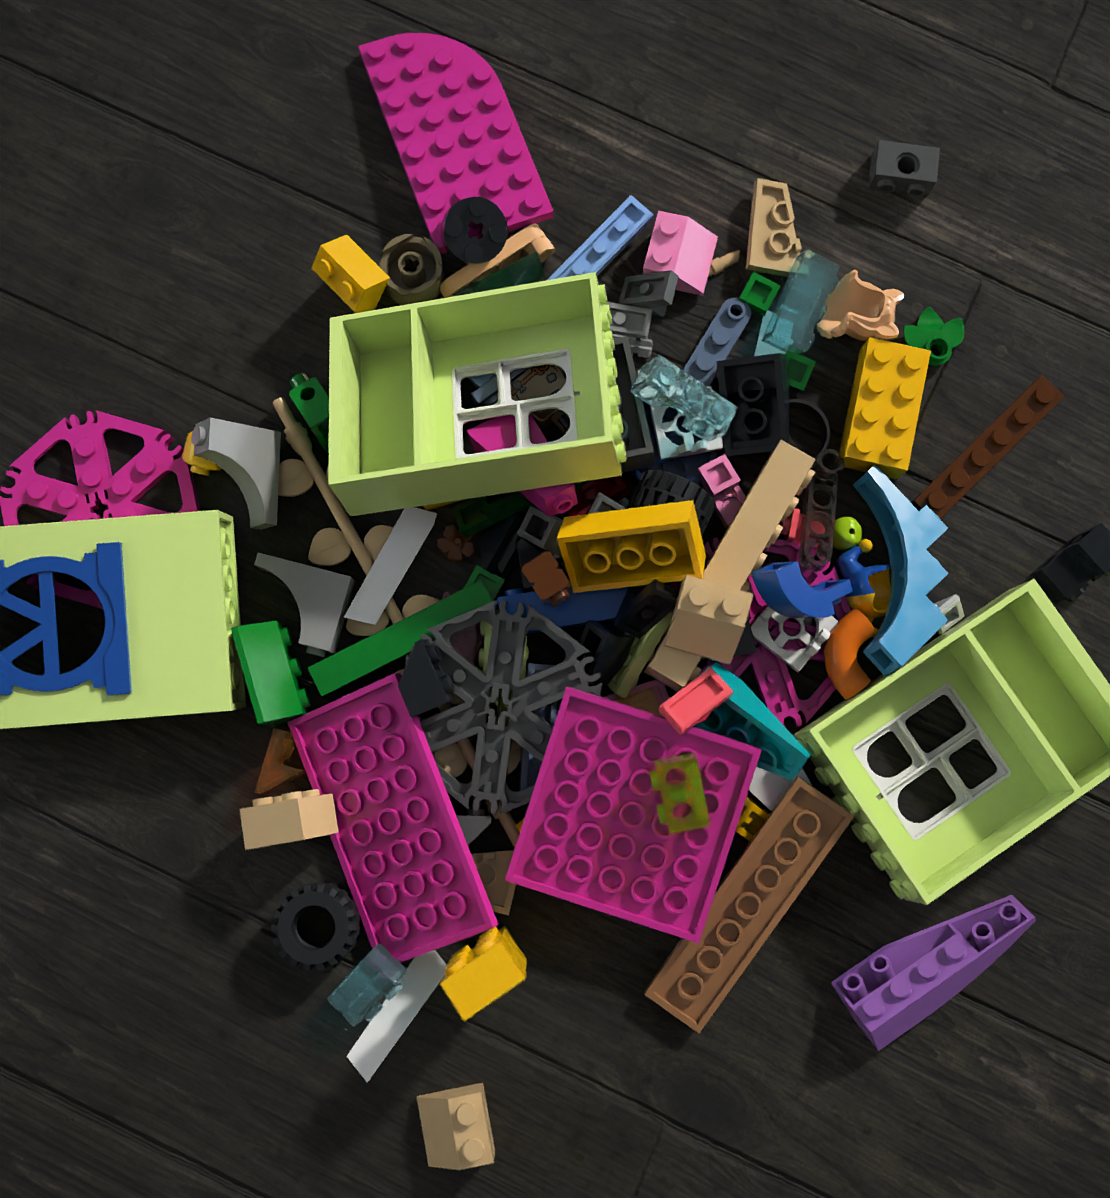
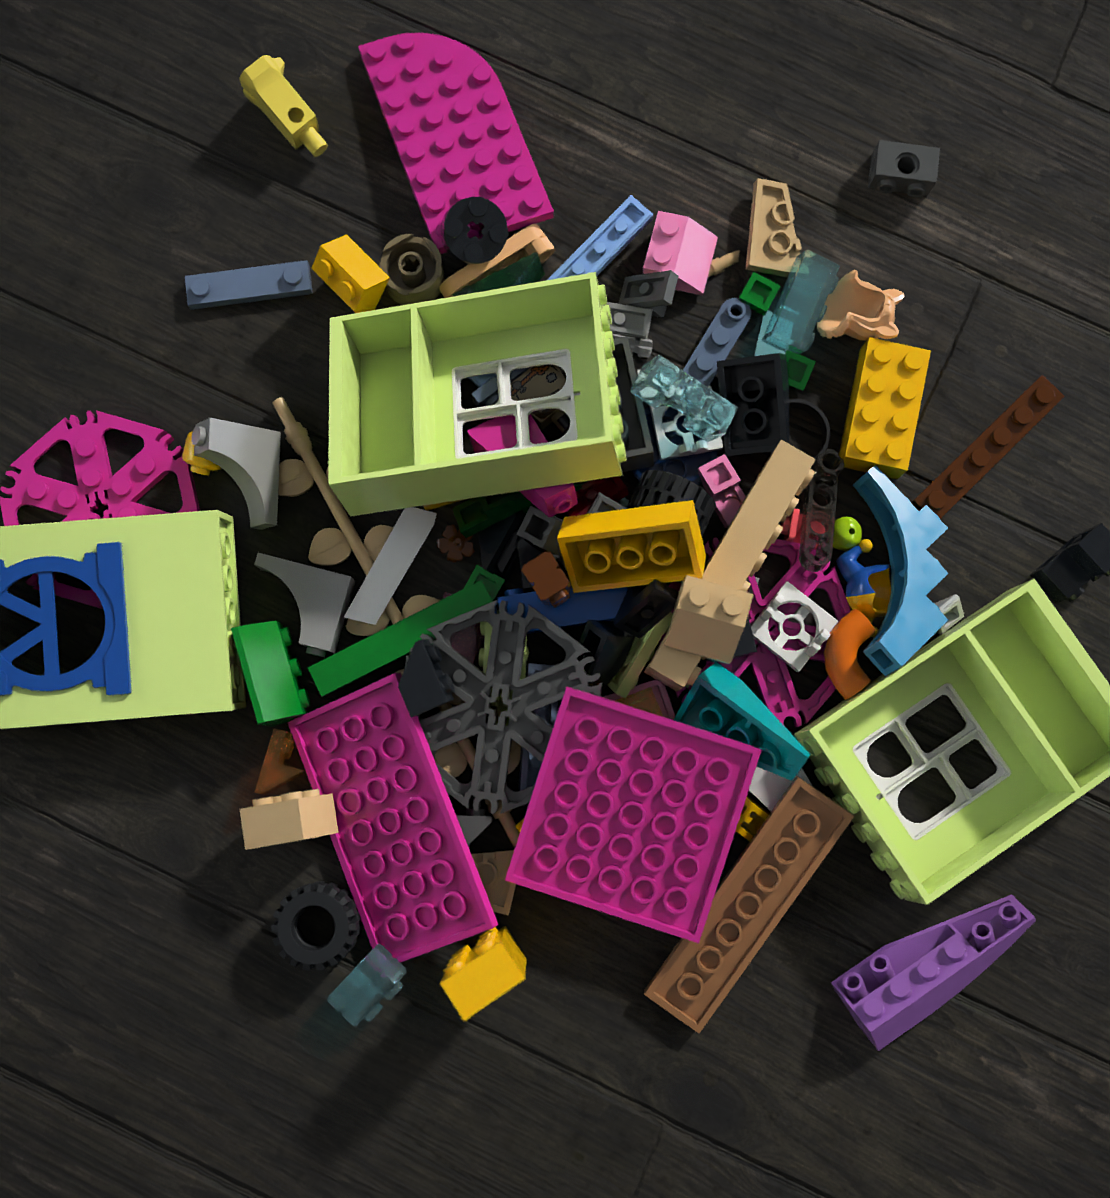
green torso [289,373,329,452] -> none
white sticker [347,950,447,1083] -> none
tan slope [417,1083,495,1170] -> none
clear neon green brick [649,753,711,834] -> none
coral tile [659,667,733,735] -> none
blue arch [751,561,853,618] -> none
green plate [903,307,964,366] -> none
none -> sand blue plate [185,260,313,310]
none -> light yellow piece [240,55,328,157]

